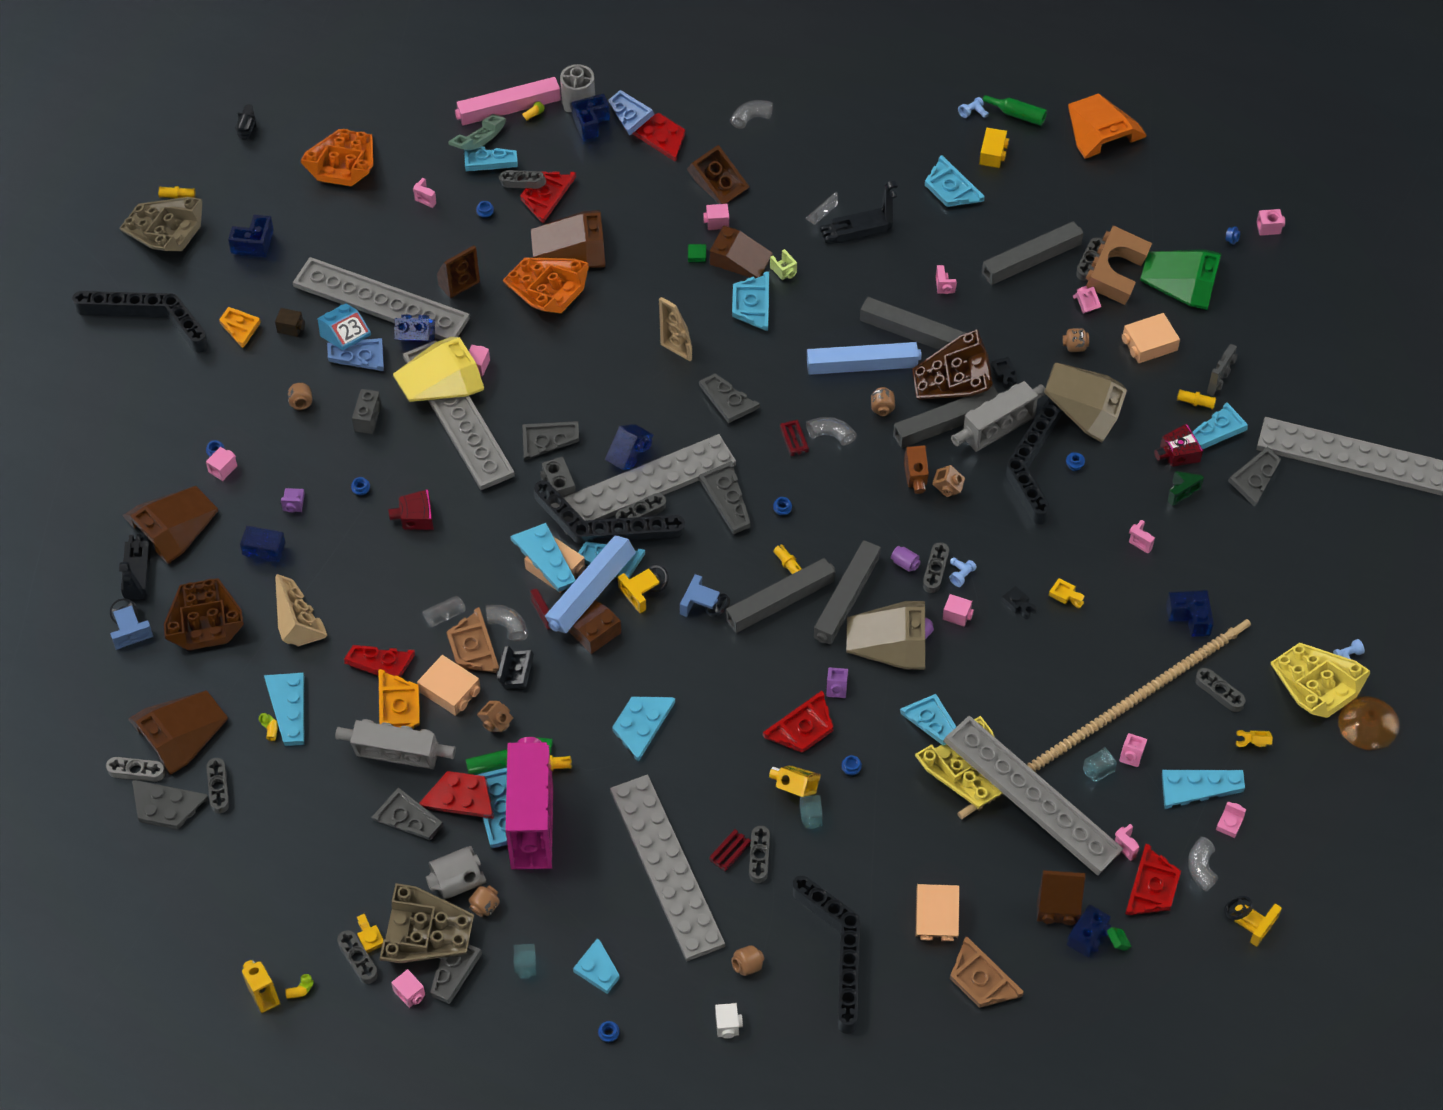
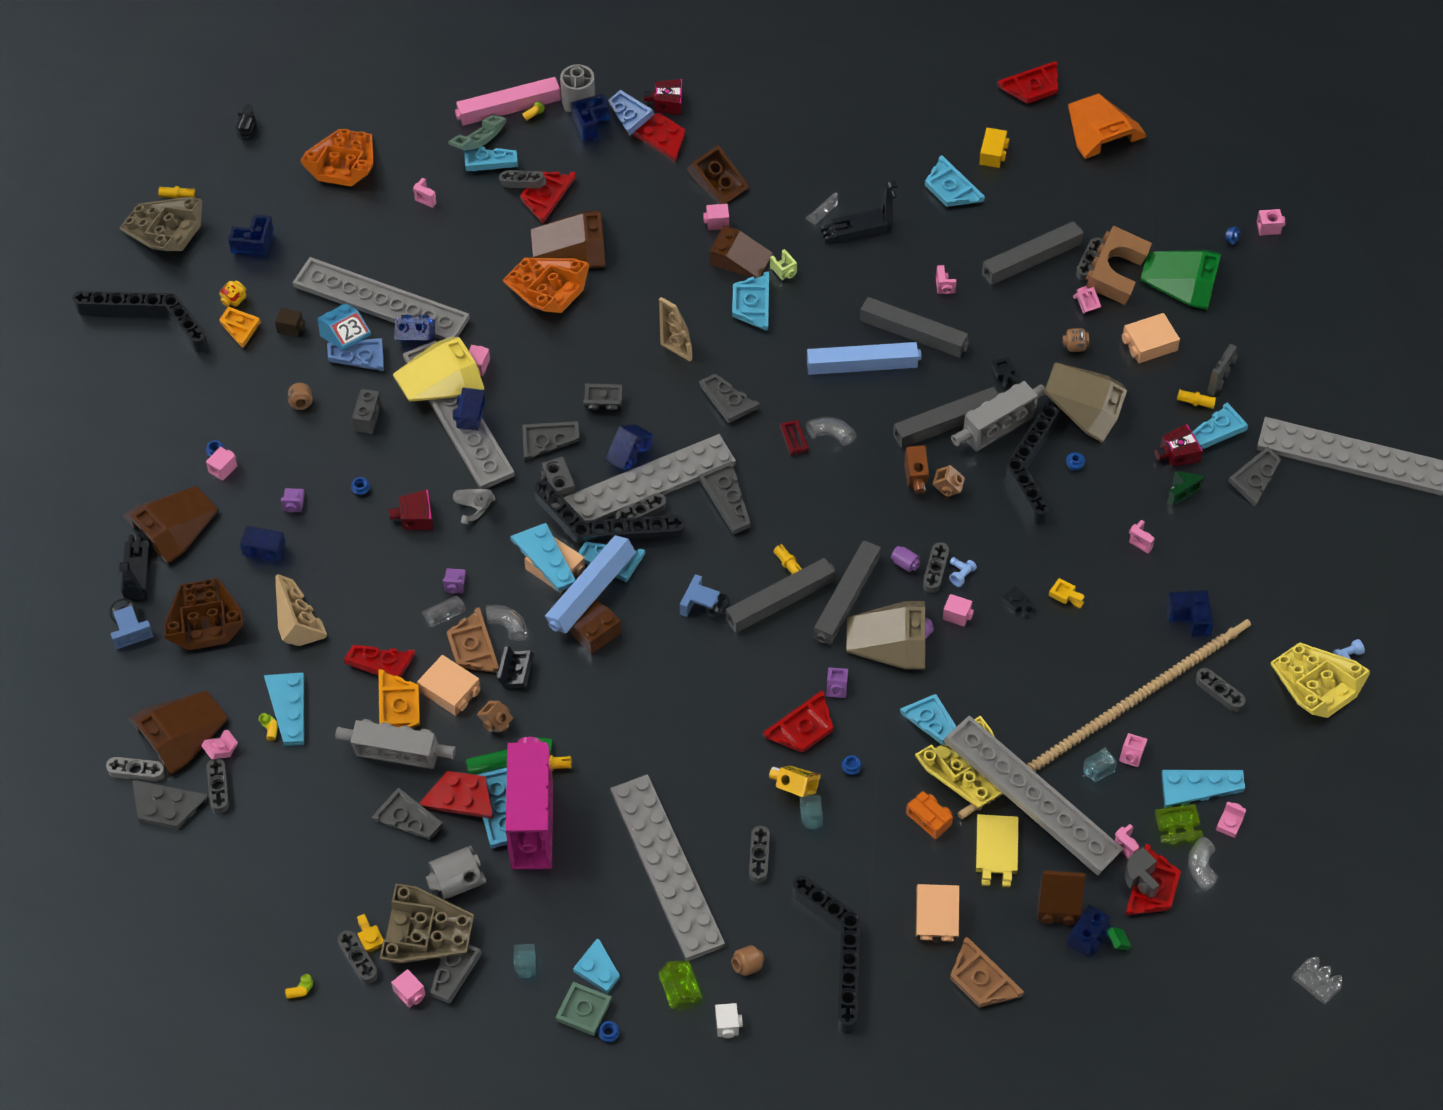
yellow torso [241,960,280,1014] -> none
reddish brown slope [437,245,480,299] -> none
medium nougat head [469,885,500,917] -> none
blue plate [476,201,494,217] -> none
dark red tile [530,588,551,630] -> none
medium azure wing [612,697,675,761] -> none
yellow piece [618,565,669,613] -> none
green tile [688,244,706,262] -> none
dark red tile [709,829,751,872] -> none
clear cylinder [730,100,774,129] -> none
blue plate [773,497,792,515] -> none
medium nougat head [871,387,895,416] -> none
reddish brown wedge [912,330,993,400] -> none
light blue piece [958,97,989,118] -> none
green piece [983,95,1047,126] -> none
yellow piece [1224,896,1282,947] -> none
yellow plate [1236,730,1273,747] -> none
clear orange dish [1339,696,1399,750] -> none
none -> bright pink bracket [201,730,238,760]
none -> yellow head [219,280,246,307]
none -> medium lavender bracket [443,568,466,594]
none -> clear blue brick [453,388,486,431]
none -> light grey helmet [453,489,495,524]
none -> sand green plate [555,982,612,1036]
none -> dark grey bracket [584,383,623,410]
none -> dark red torso [644,79,683,115]
none -> clear neon green bracket [659,961,702,1008]
none -> orange brick [906,791,953,839]
none -> light yellow tile [976,814,1018,888]
none -> red wing [997,61,1058,104]
none -> dark grey brick [1125,847,1159,899]
none -> clear neon green plate [1154,804,1203,844]
none -> clear plate [1292,957,1342,1005]

